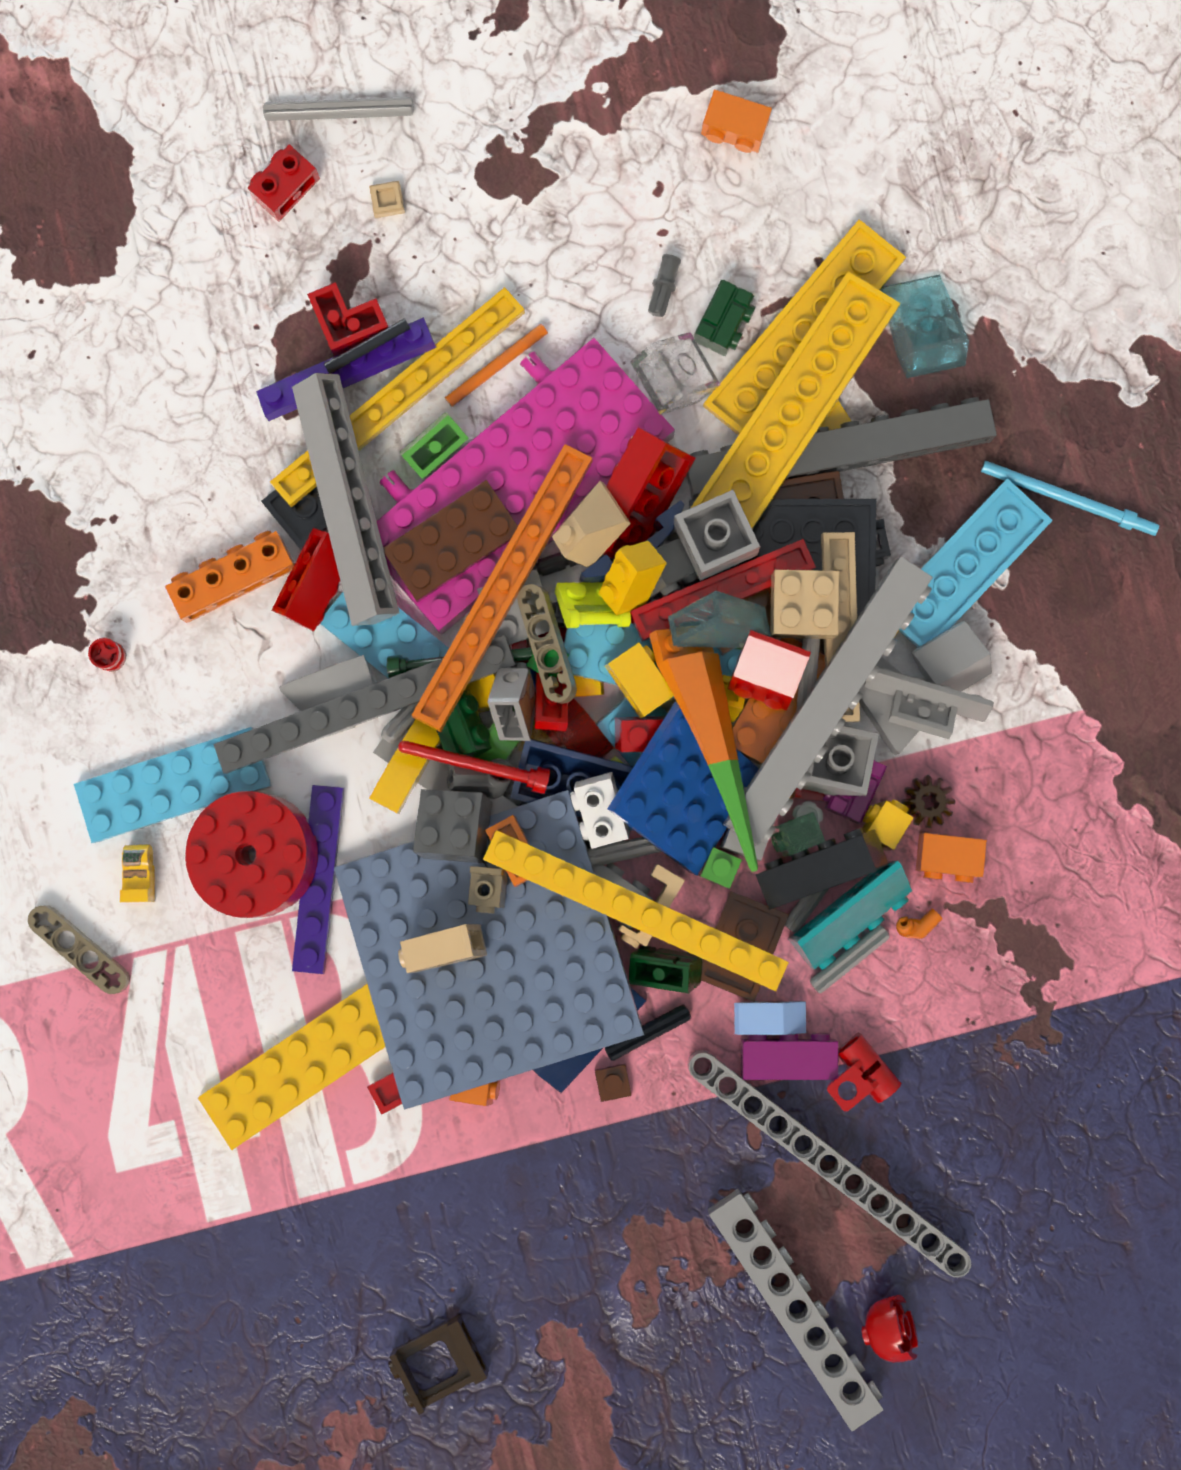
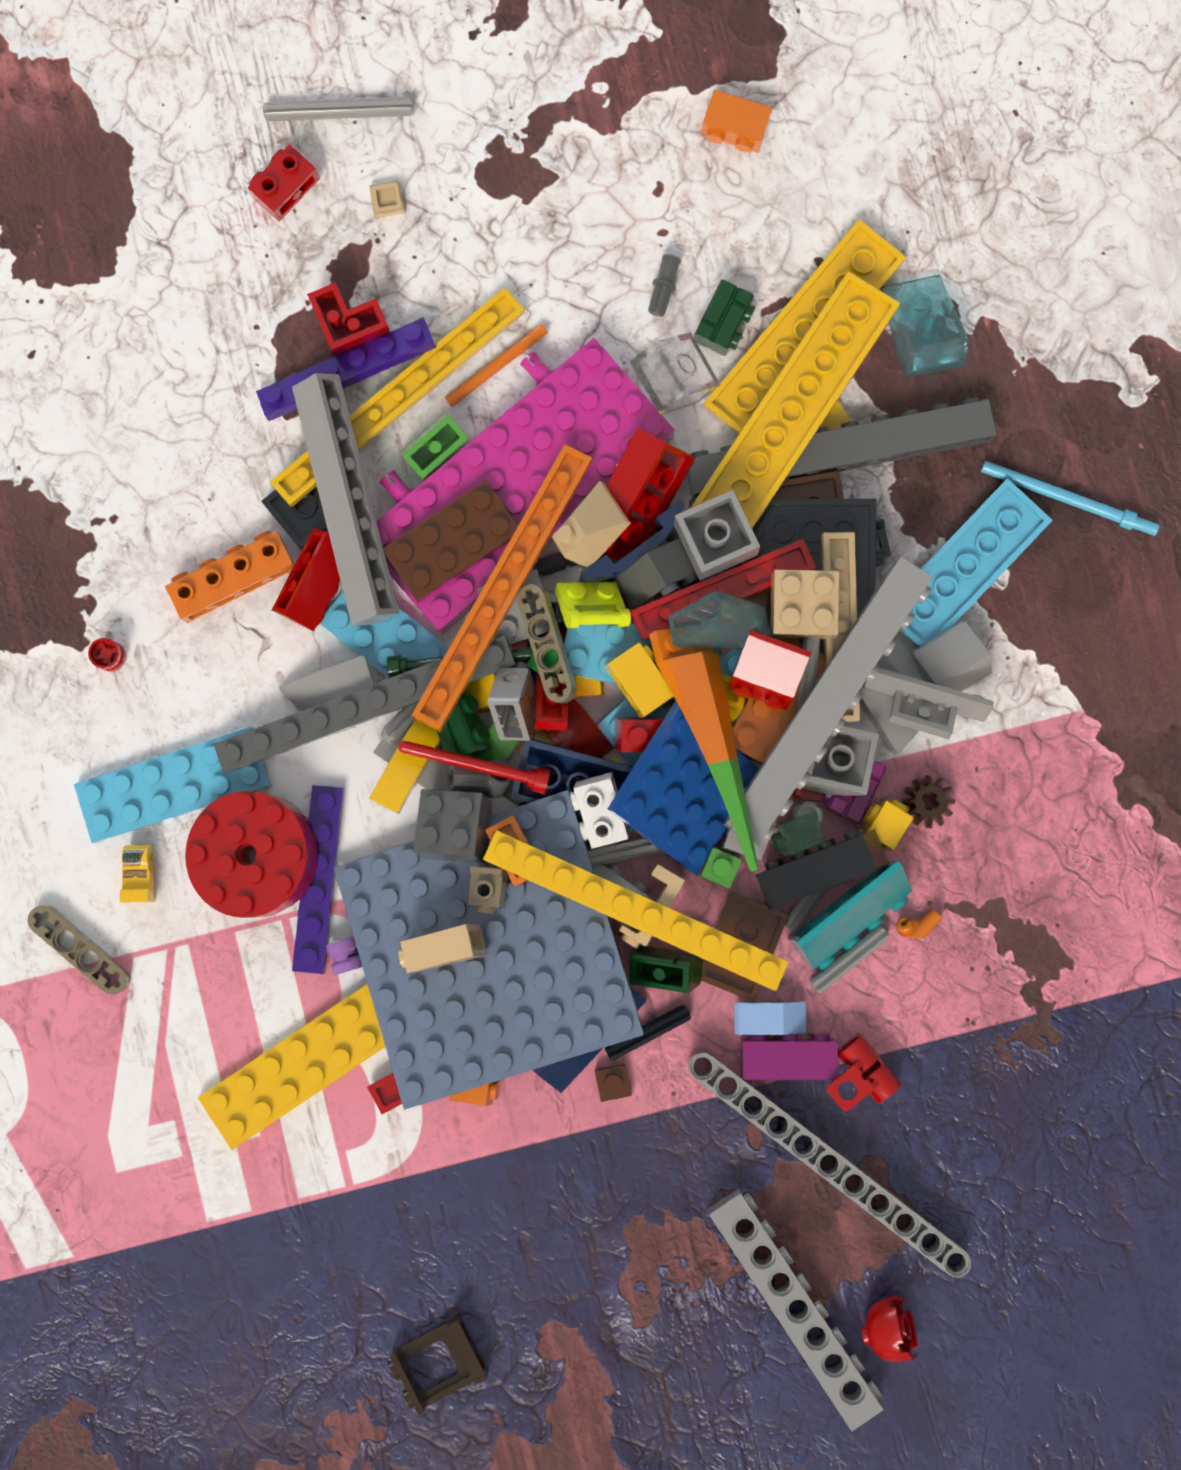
black bar [324,318,410,374] -> none
yellow brick [599,541,667,615] -> none
orange brick [915,833,987,883] -> none
none -> medium lavender wheel [325,937,362,975]

